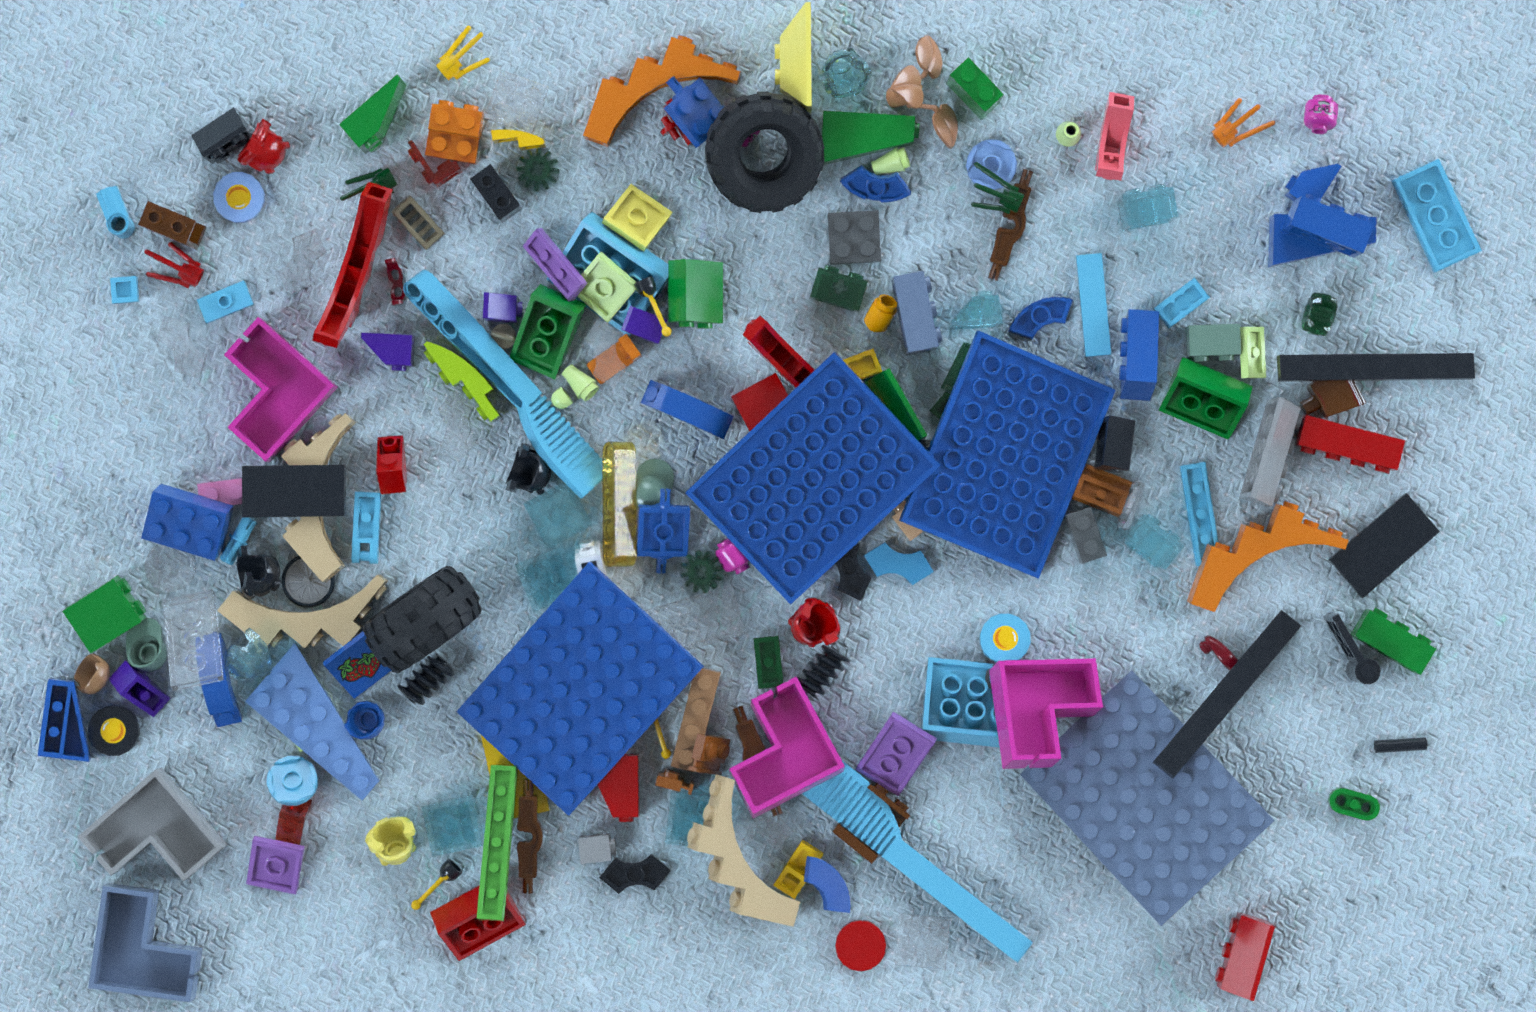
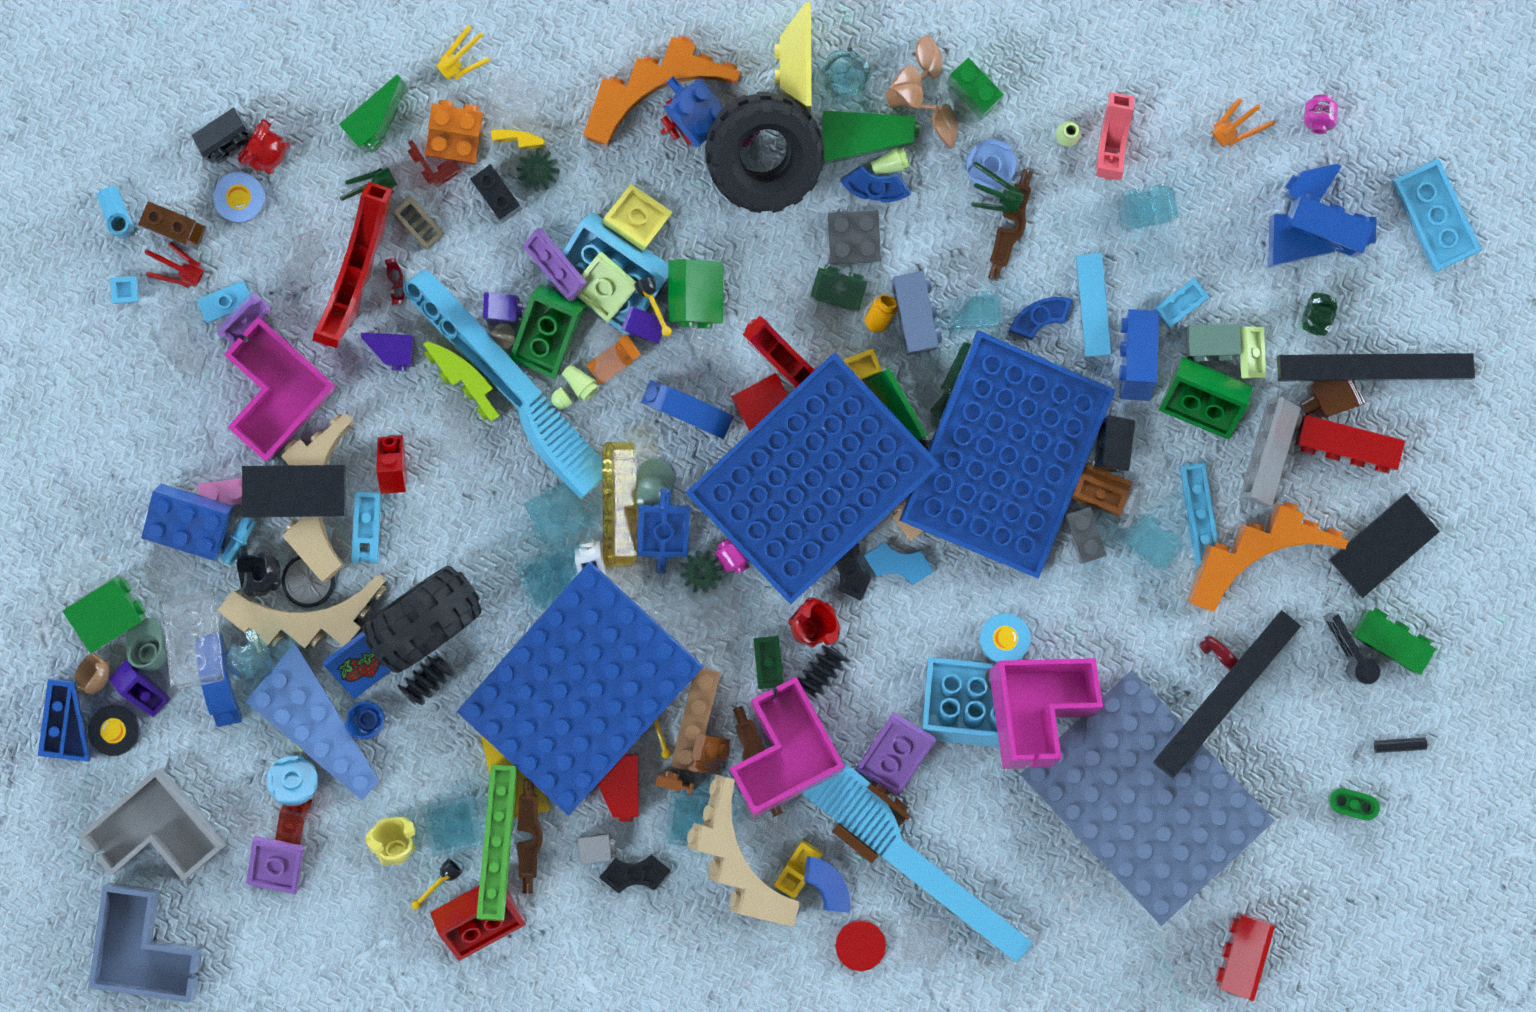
black helmet [505,443,551,495] -> none
none -> medium lavender hinge [217,291,272,345]

